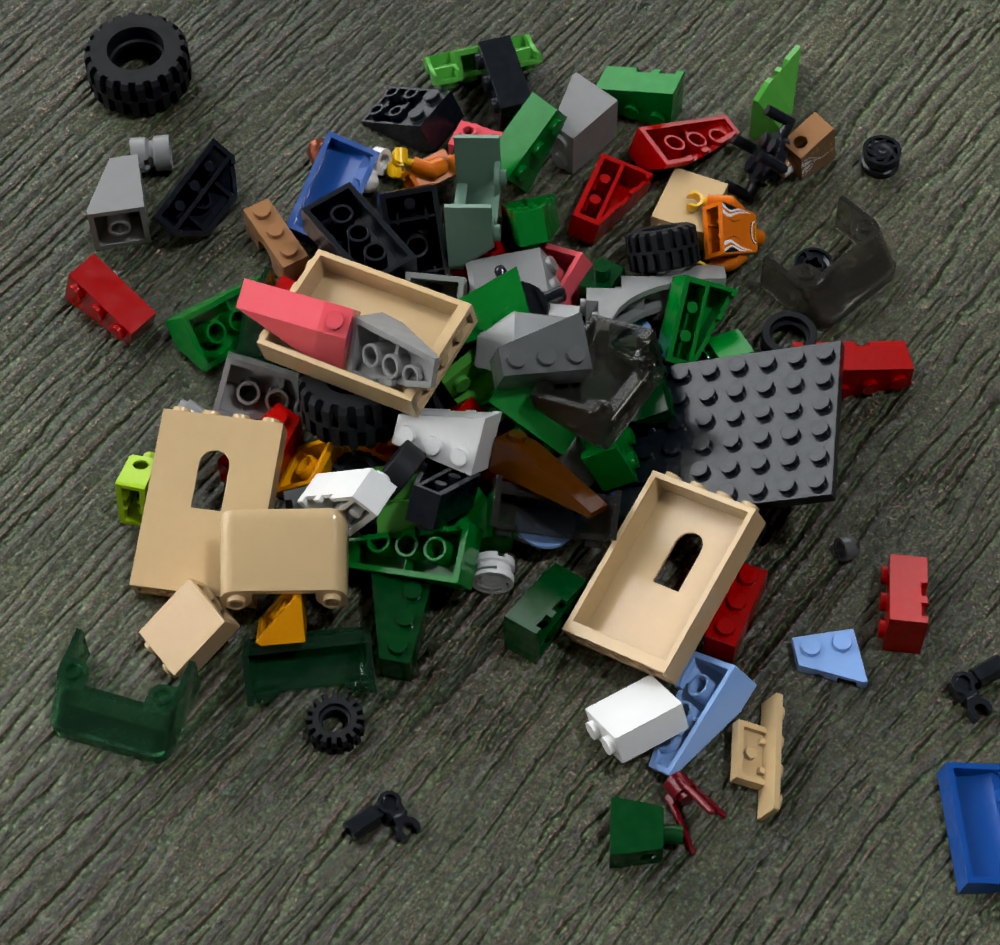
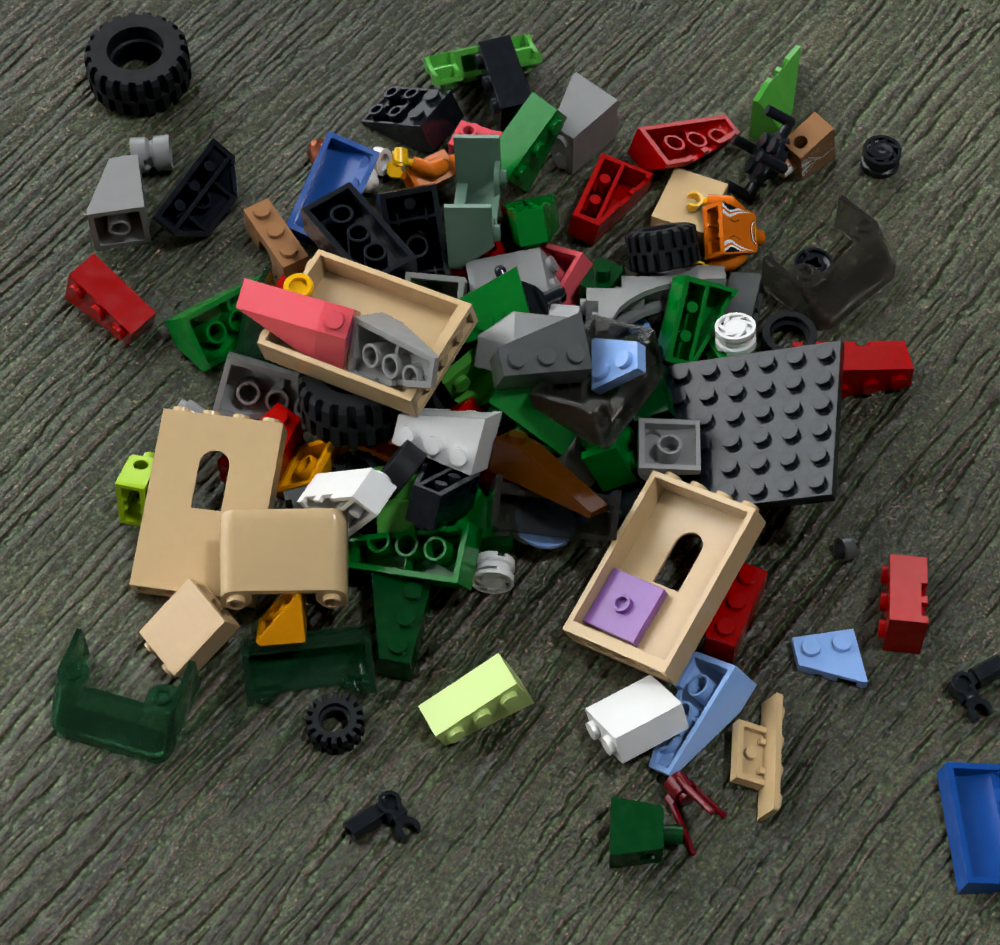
dark green wedge [502,563,587,664] -> none
green wedge [596,66,685,125] -> none
none -> yellow tile [283,273,315,297]
none -> yellowish green wedge [418,653,534,746]
none -> plate [583,568,668,647]
none -> light blue wing [592,338,646,394]
none -> light grey slope [637,418,701,481]
none -> white wheel [714,312,757,356]
none -> dark grey hinge [723,272,765,330]

